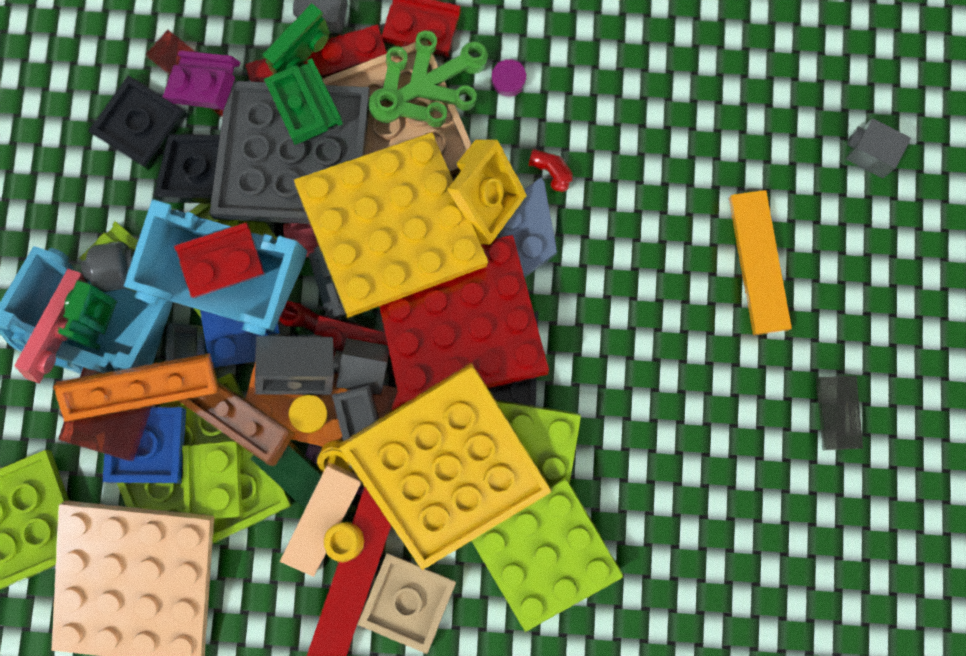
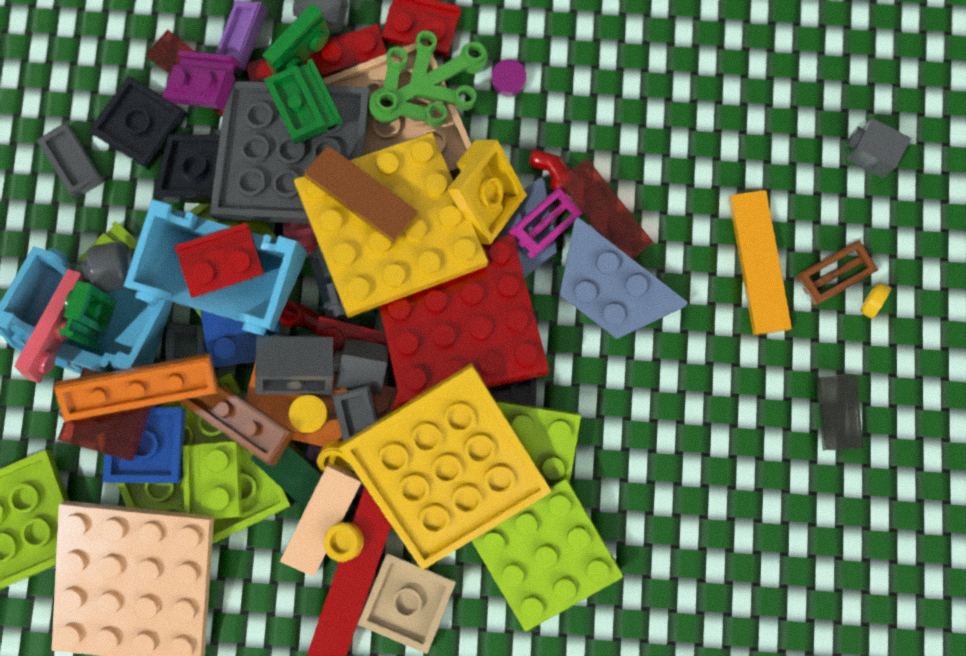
none -> dark grey tile [37,122,105,200]
none -> medium lavender tile [215,1,268,71]
none -> dark orange tile [304,145,418,244]
none -> dark pink tile [508,187,583,259]
none -> clear red plate [558,158,653,259]
none -> sand blue wing [559,217,688,339]
none -> dark orange tile [795,240,878,307]
none -> yellow tile [860,282,892,319]

